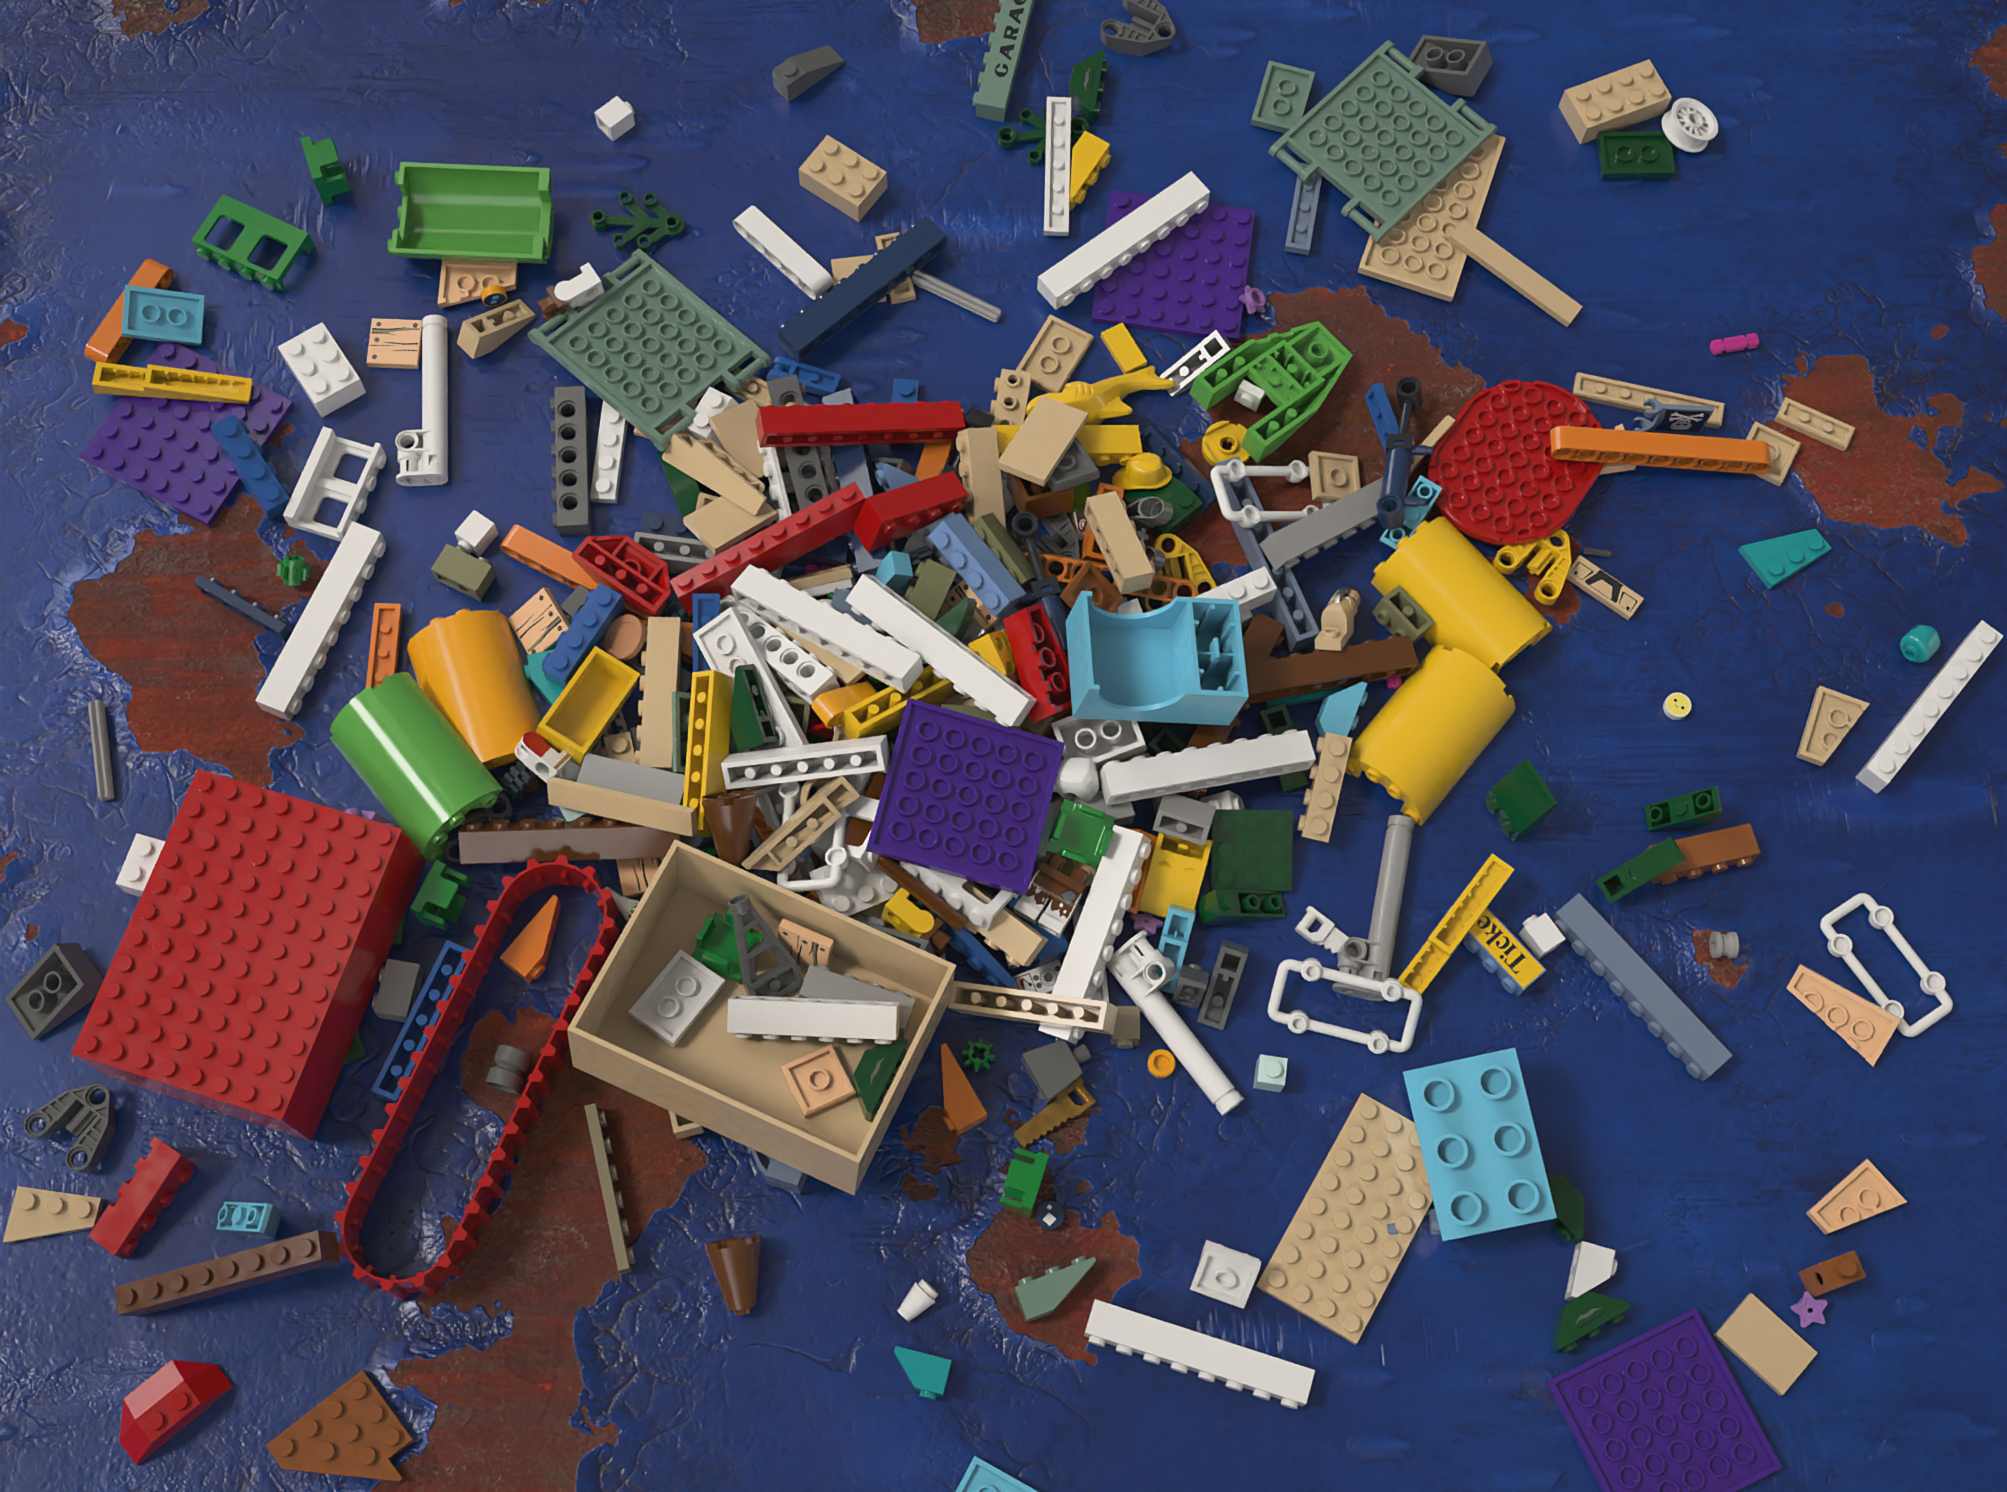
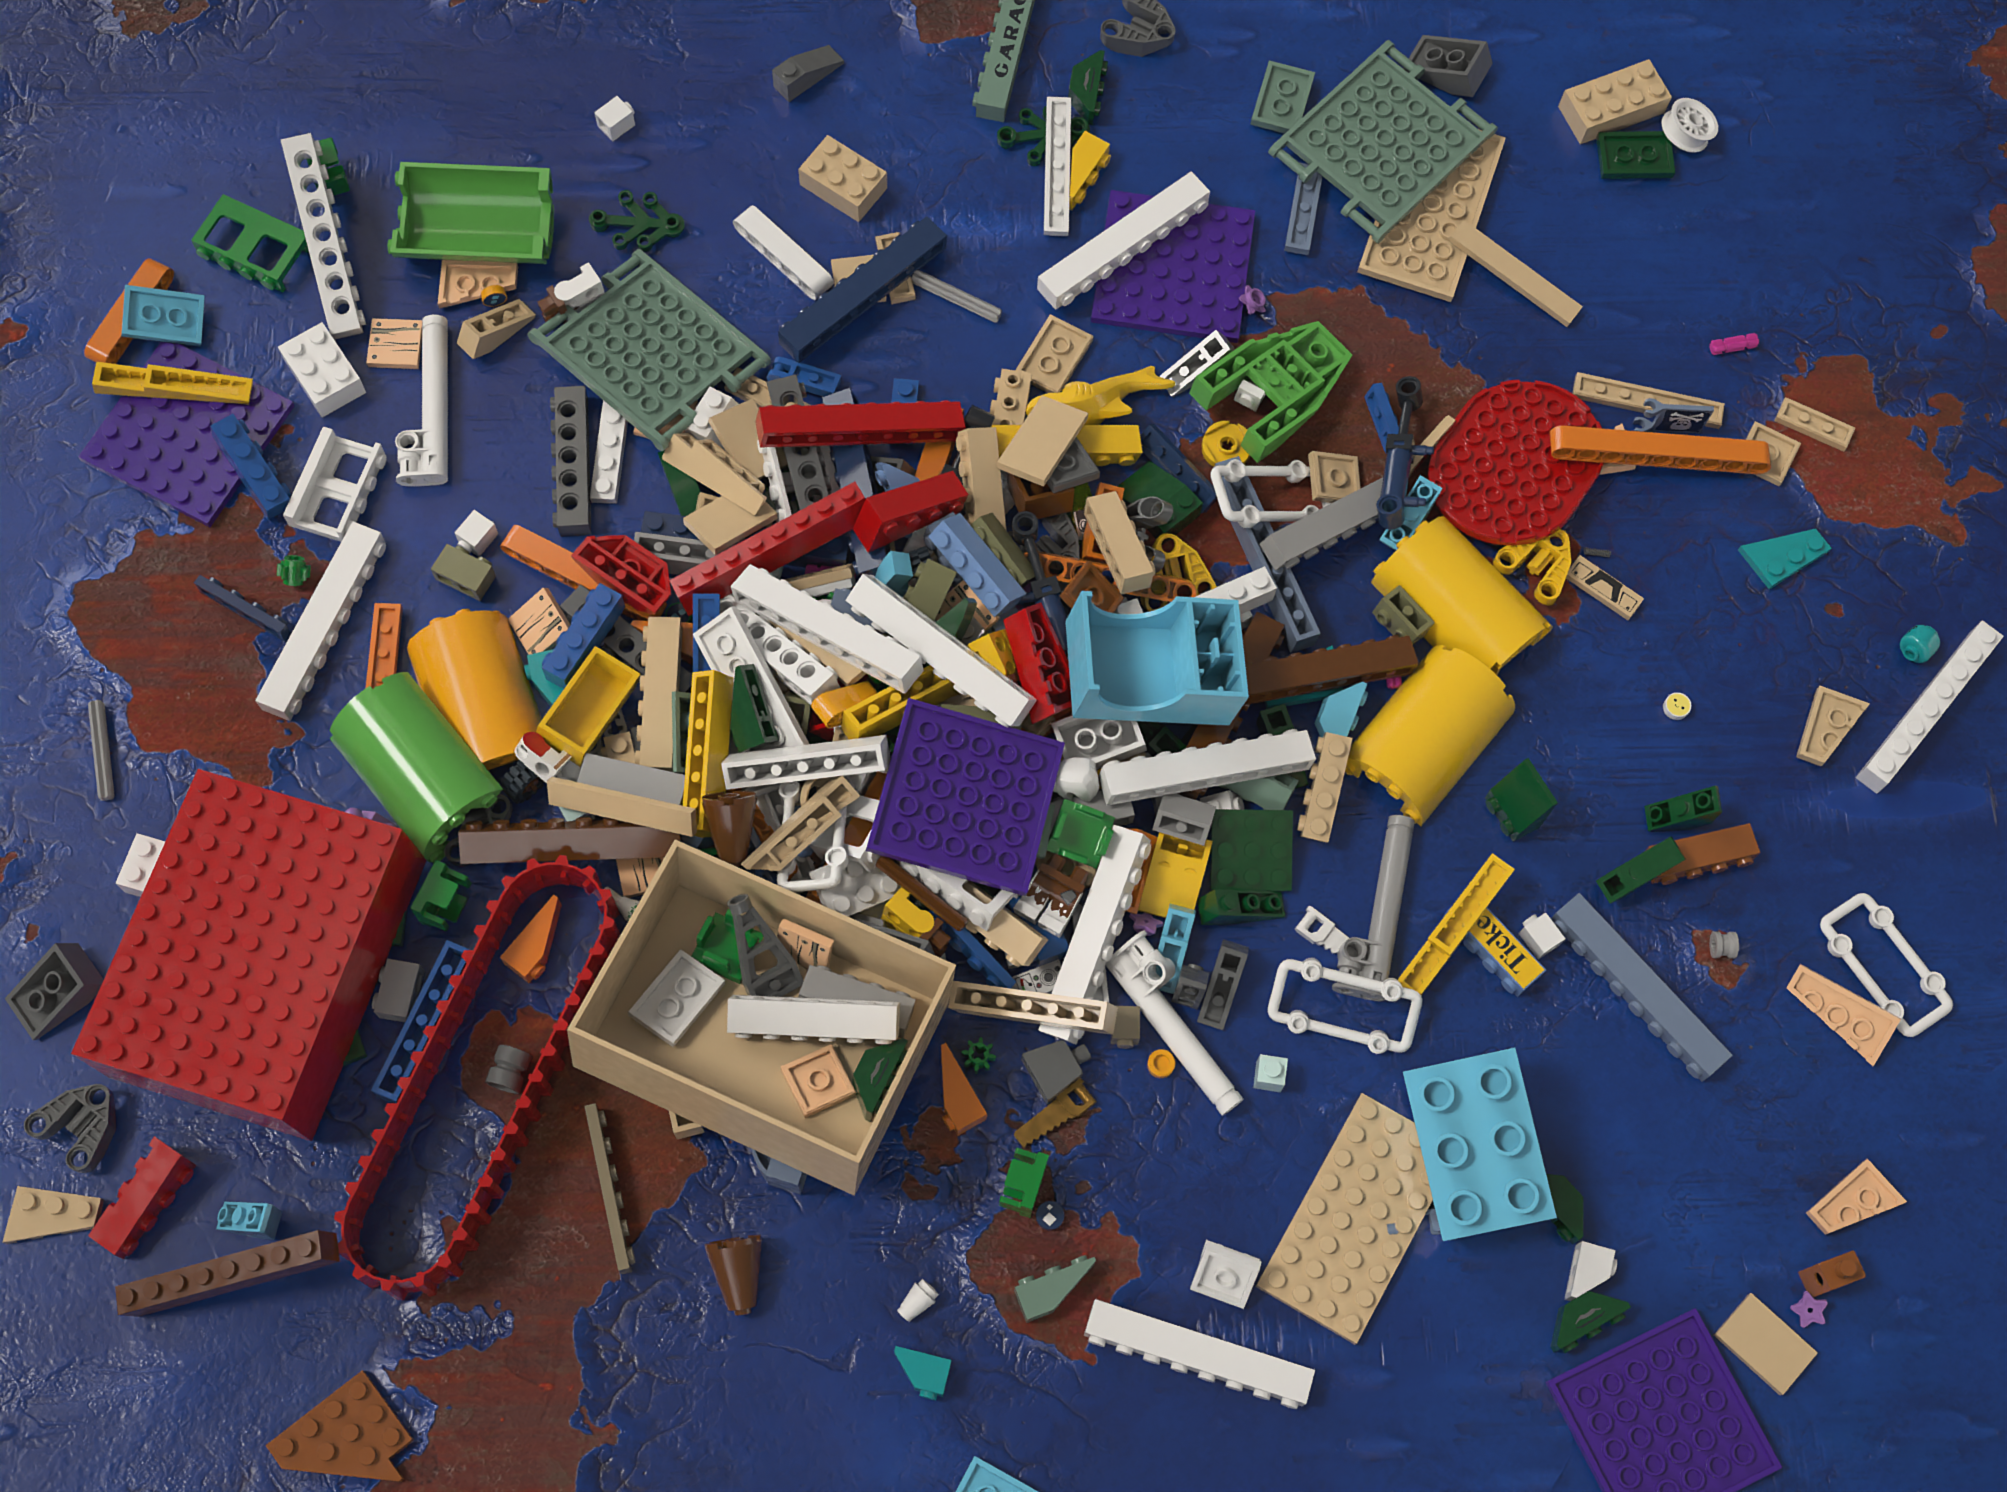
red wedge [119,1360,234,1465] -> none
nougat piece [604,615,646,662] -> none
yellow tile [1100,322,1147,374] -> none
yellow piece [1112,452,1172,490] -> none
tan plate [1315,587,1361,651] -> none
none -> white brick [281,133,366,340]
none -> sand green slope [1219,774,1299,810]

